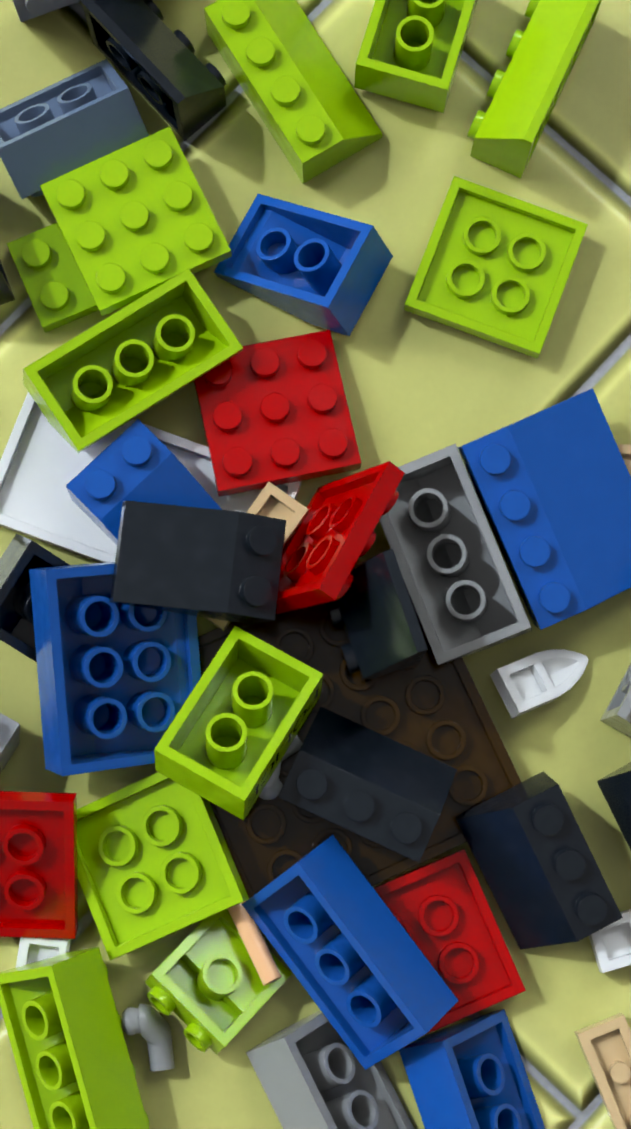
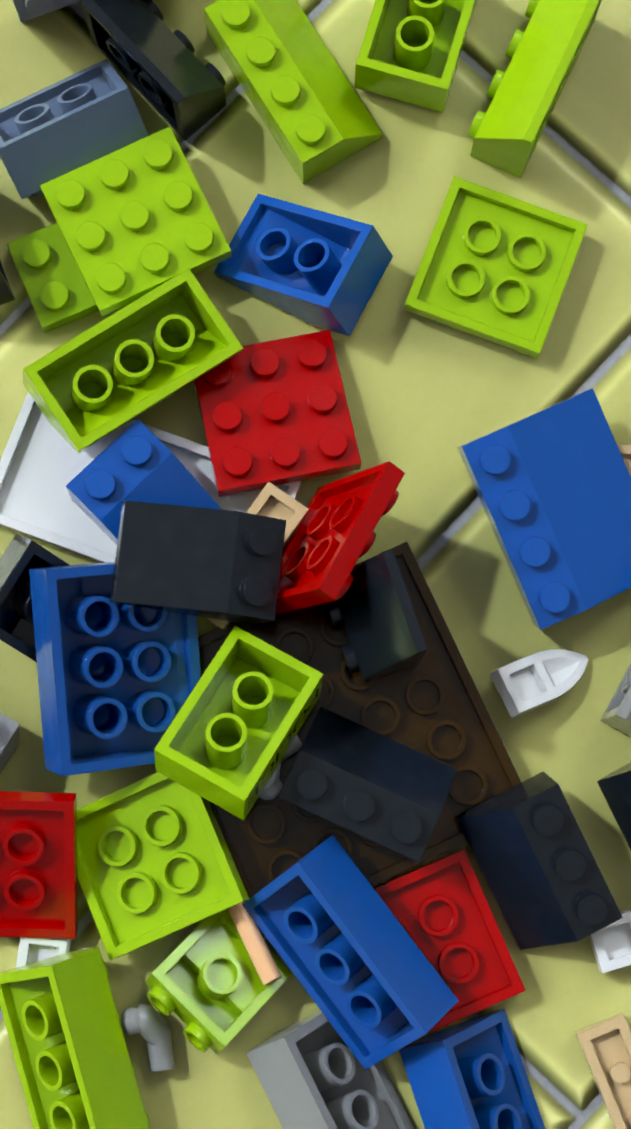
light grey slope [380,443,532,665] -> none

